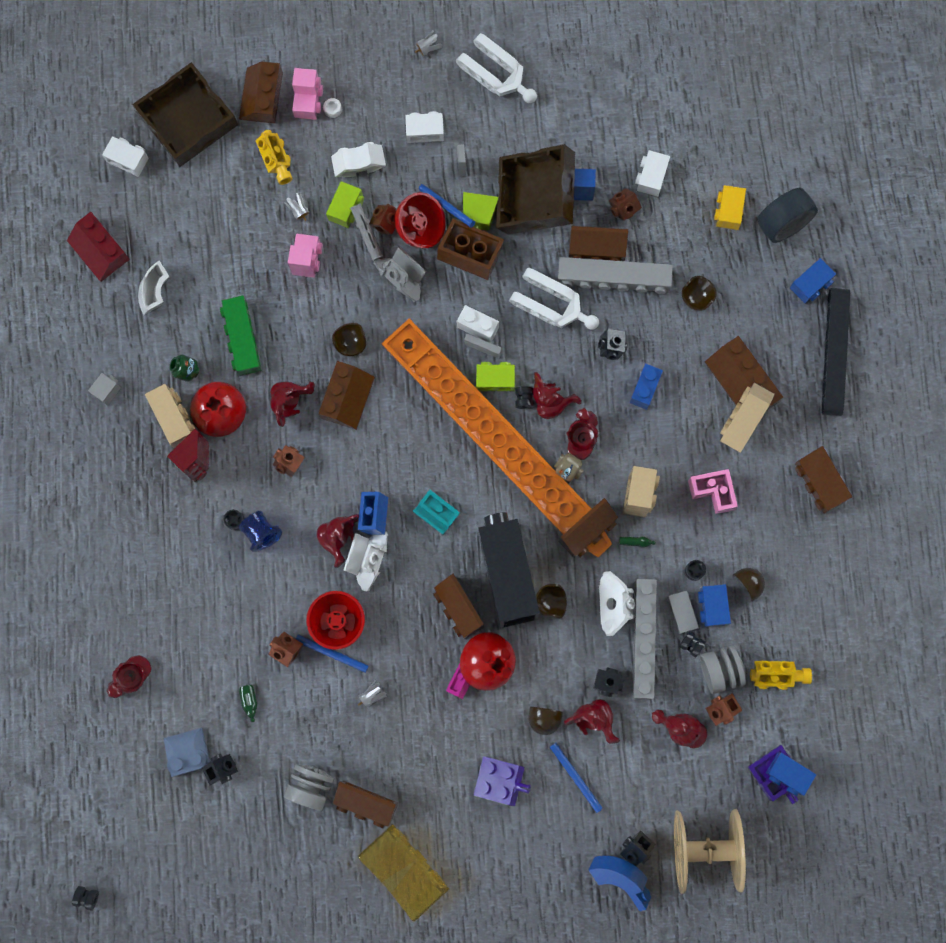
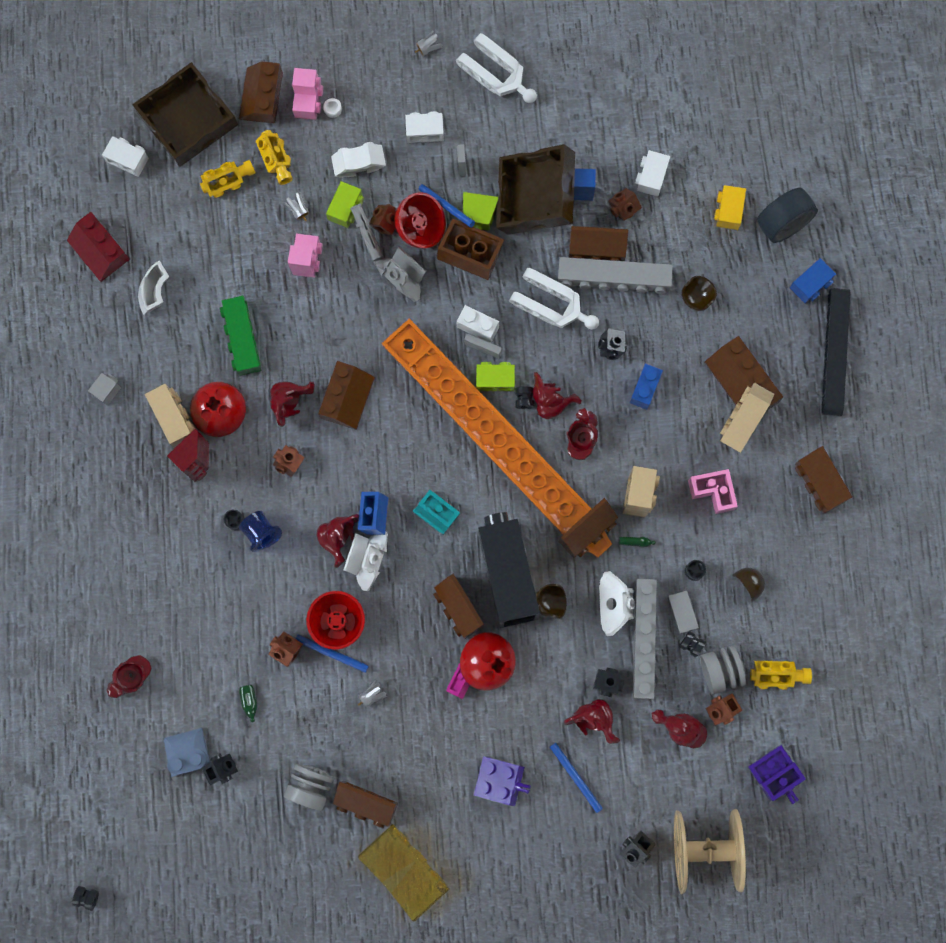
dark green head [169,355,199,382] -> none
dark brown helmet [332,323,367,356] -> none
dark brown helmet [528,706,563,735] -> none
dark tan head [554,453,584,482] -> none
blue arch [589,856,652,911] -> none
blue brick [698,584,731,627] -> none
blue brick [766,752,816,797] -> none
none -> yellow brick [199,160,256,198]

